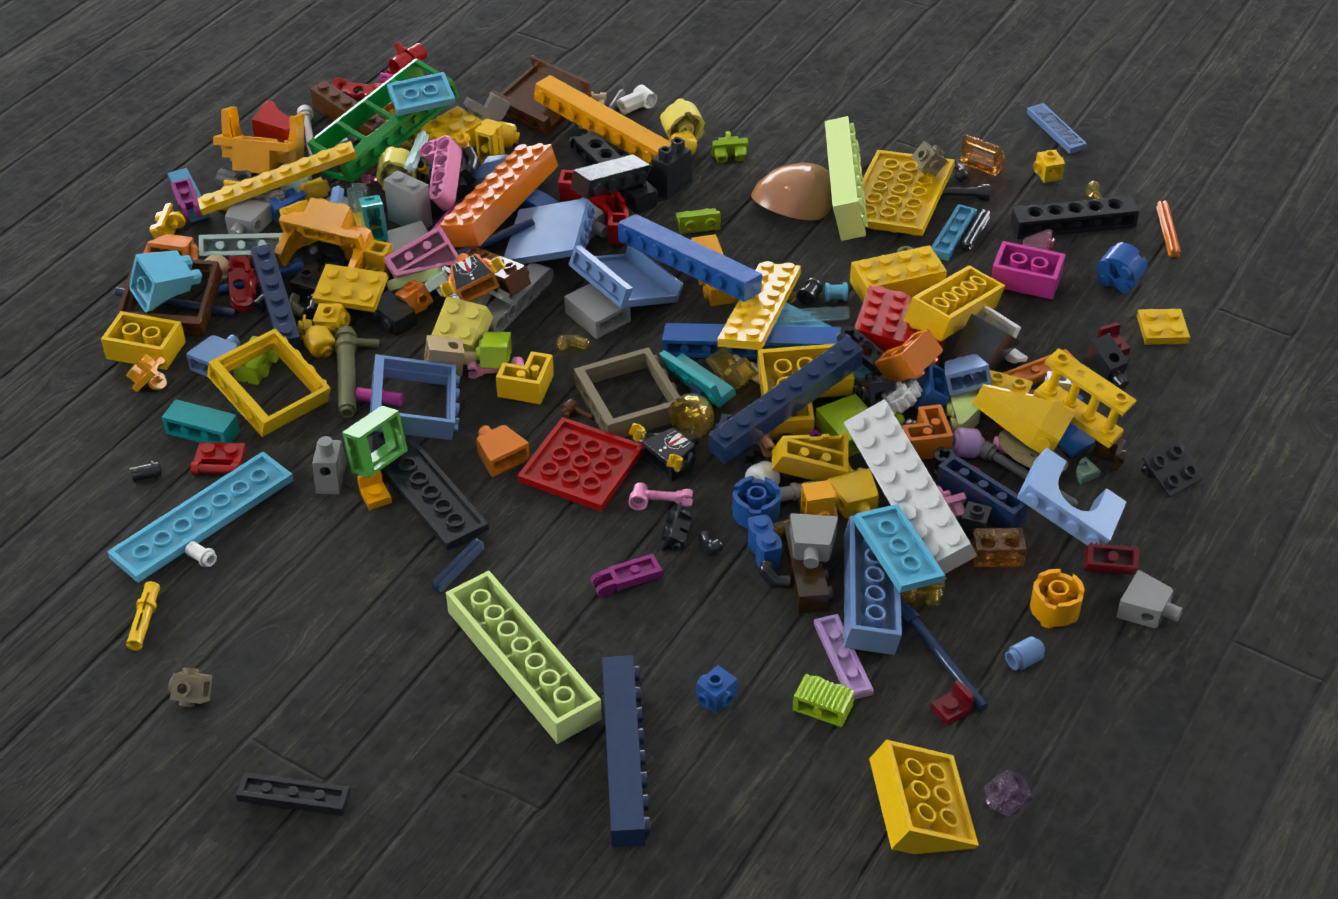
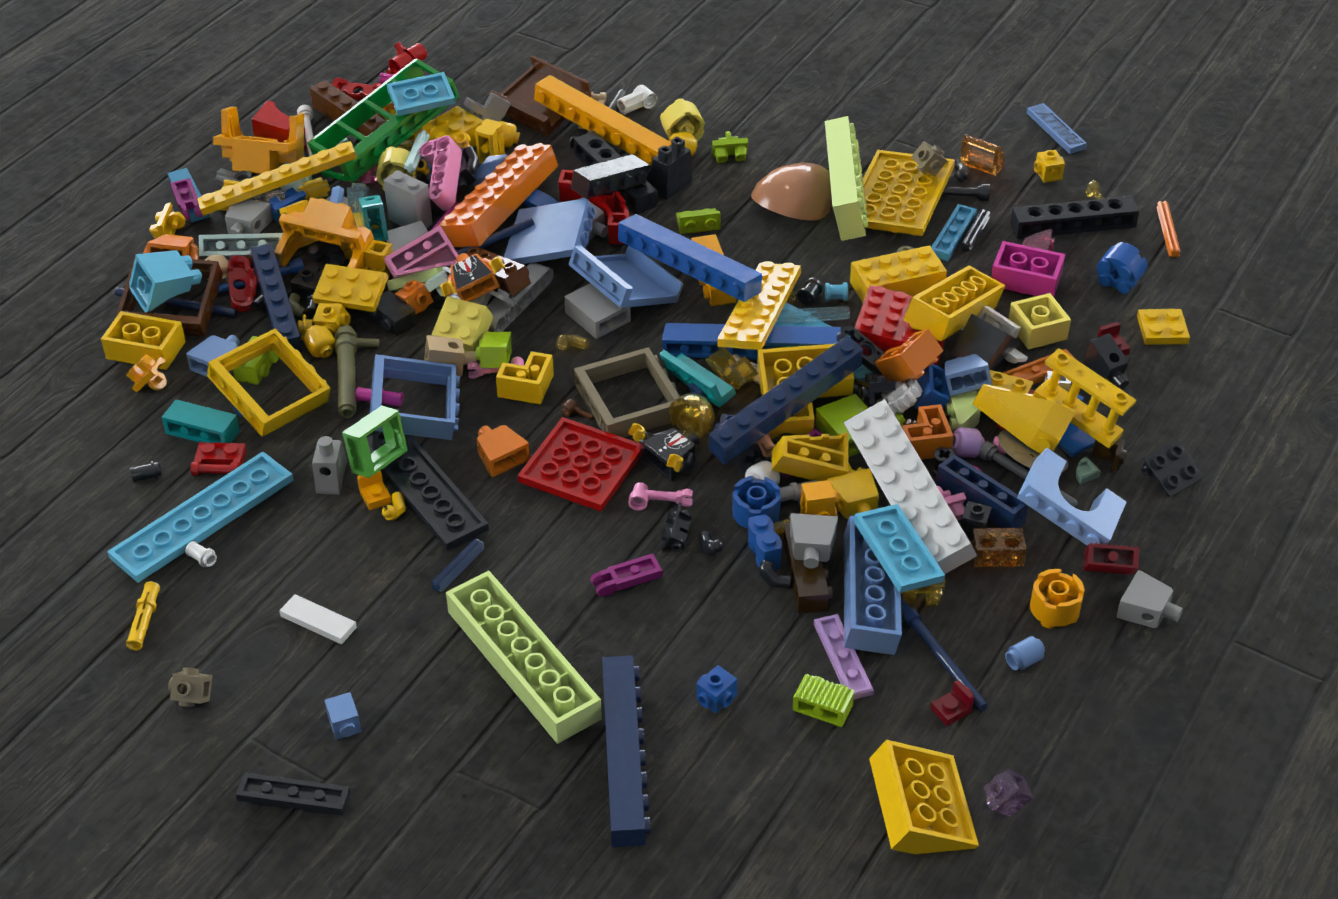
none -> white tile [280,594,357,644]
none -> medium blue brick [325,692,361,740]
none -> yellow arm [382,492,406,521]
none -> light yellow brick [1009,293,1071,349]

